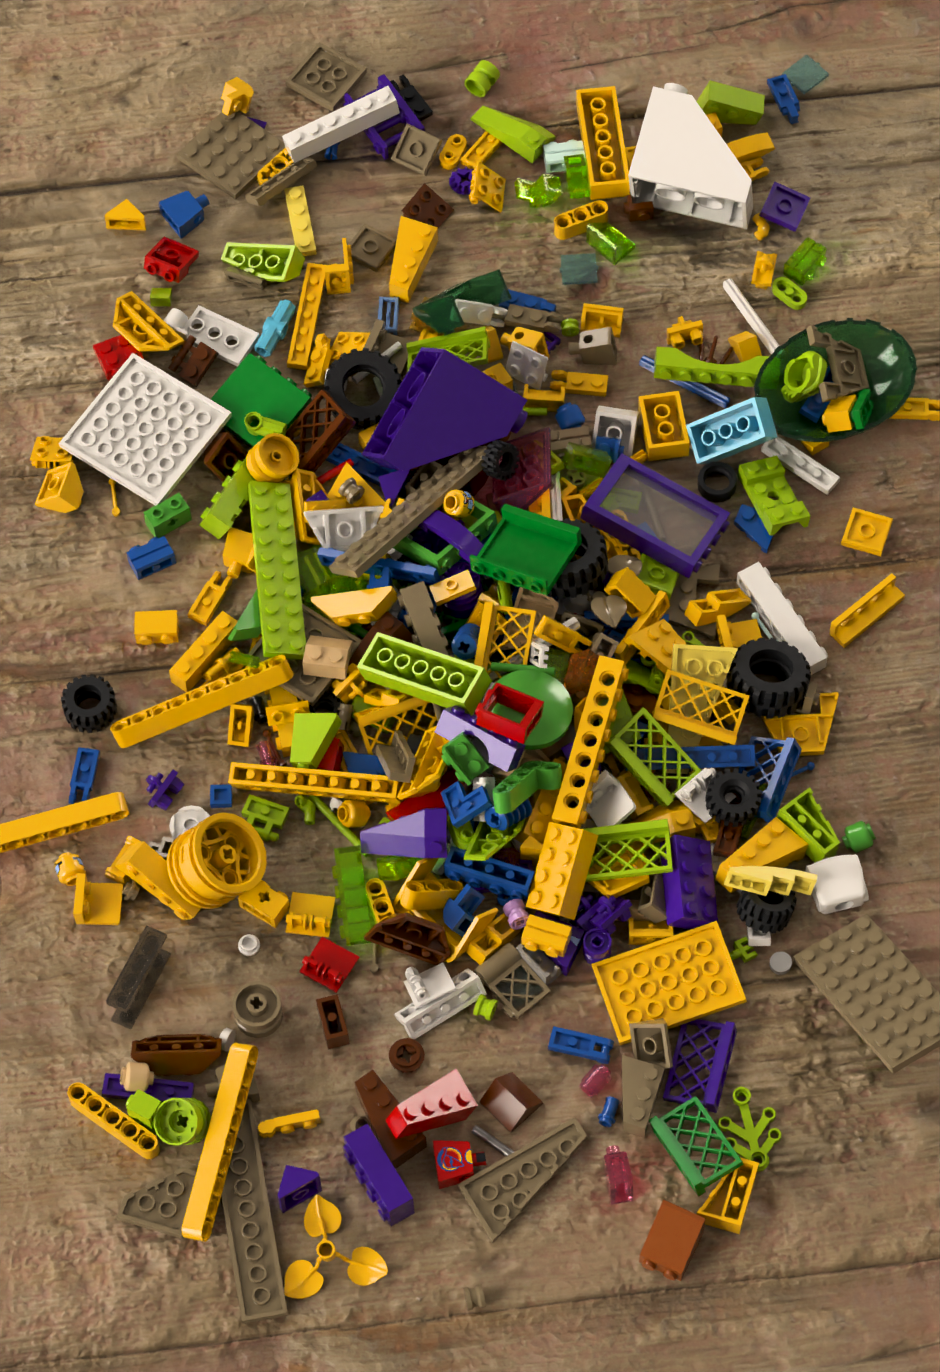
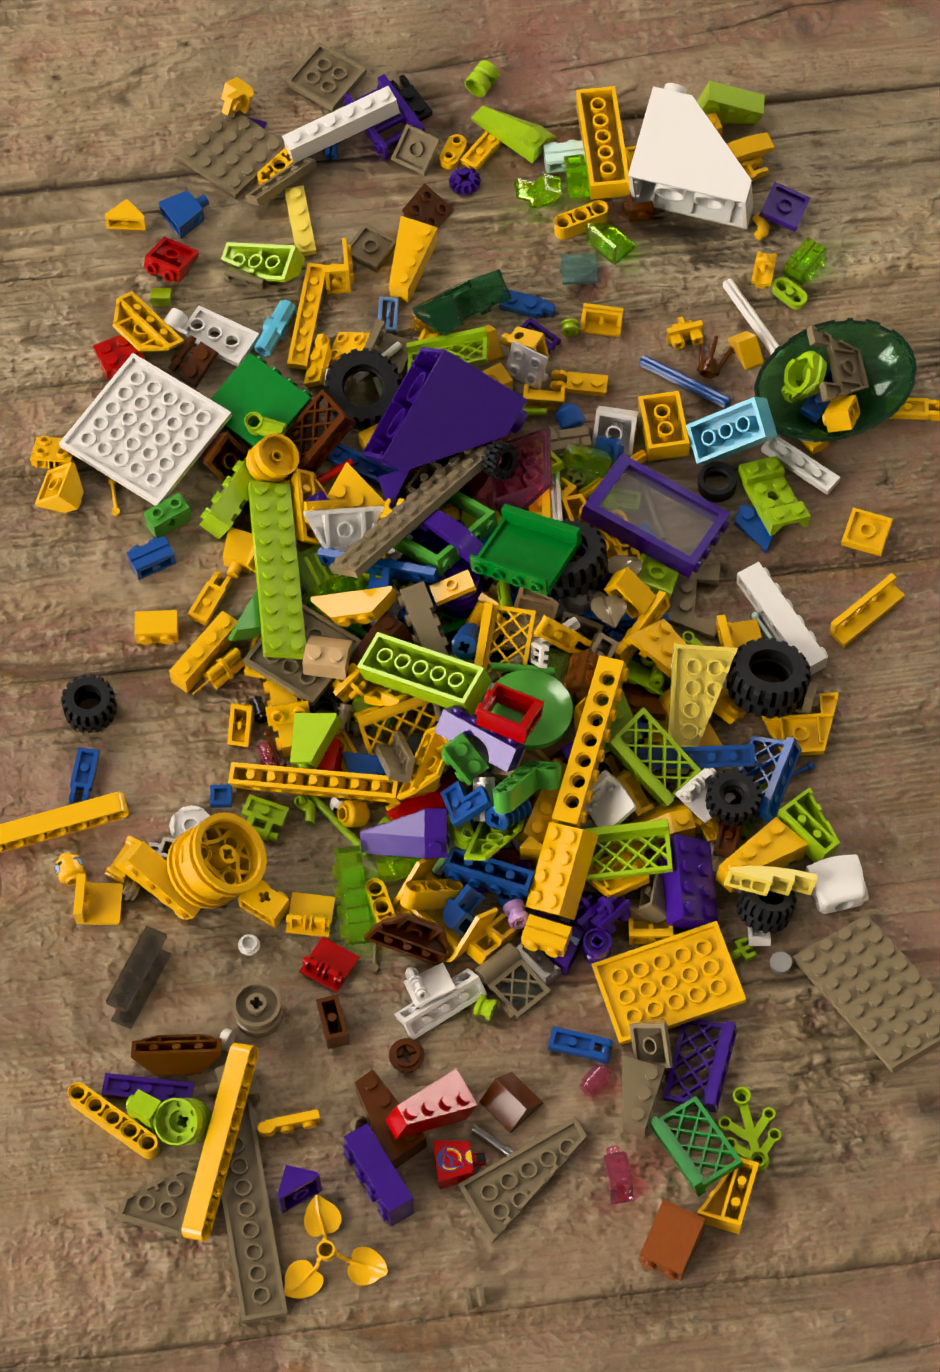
yellow beam [110,655,294,748] -> none
tan head [120,1062,154,1092] -> none
dark purple hips [146,769,184,810] -> none
clear neon green axle [228,651,261,668] -> none
dark tan wheel [338,478,365,504] -> none
yellow head [443,489,475,518] -> none
white hinge [451,299,508,327] -> none
yellow hinge [469,161,506,213] -> none
dark tan hinge [504,304,564,333] -> none
dark tan torso [569,327,617,365] -> none
blue pin [598,1097,620,1127] -> none
yellow fence [651,669,749,745] -> none
lime arch [654,346,778,389] -> none
yellow slope [684,588,752,627] -> none
blue hinge [767,74,800,124] -> none
clear light blue piece [782,55,829,95] -> none
bright green head [842,821,876,853] -> none
green hinge [850,388,874,430] -> none

